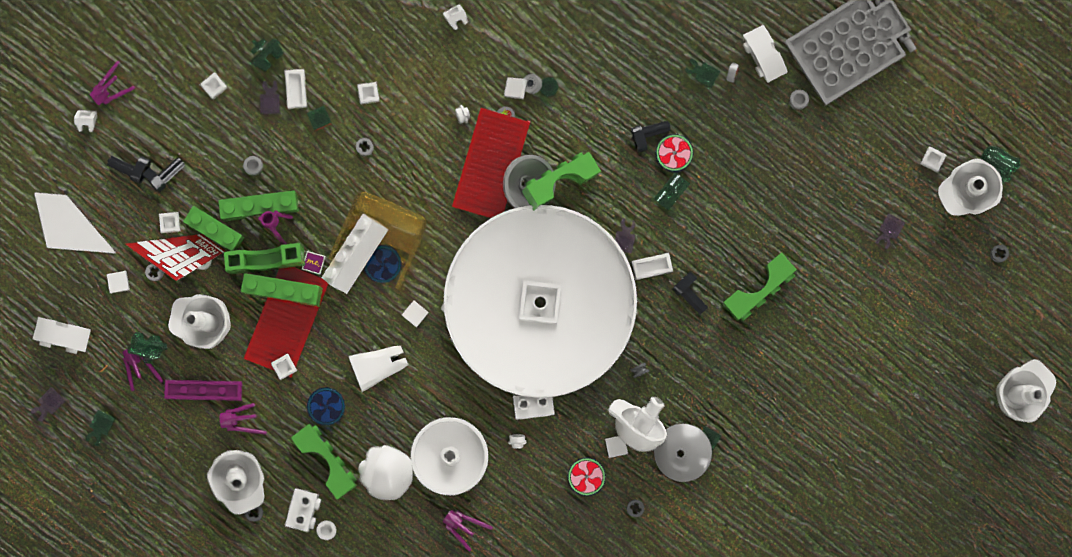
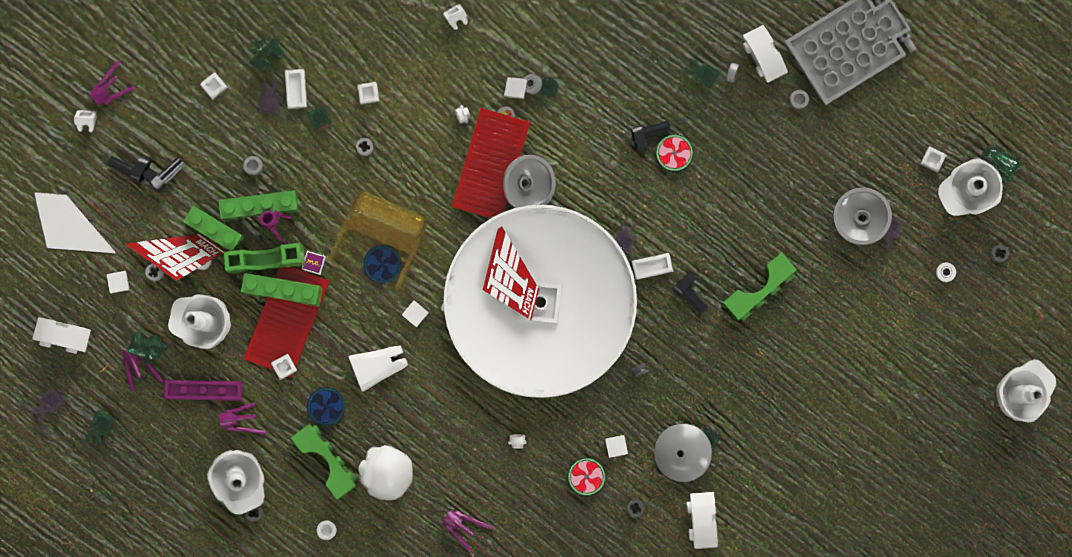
white tile [159,212,181,233] -> none
white brick [285,488,321,532] -> none
white brick [322,213,388,294] -> none
white dish [411,417,488,495] -> none
white brick [513,395,554,420] -> none
bright green arch [522,152,601,211] -> none
white piece [608,397,667,452] -> none
clear green hips [654,172,690,211] -> none
none -> sticker [483,227,539,320]
none -> white brick [687,492,718,549]
none -> light grey dish [834,188,892,245]
none -> white tile [936,262,956,282]

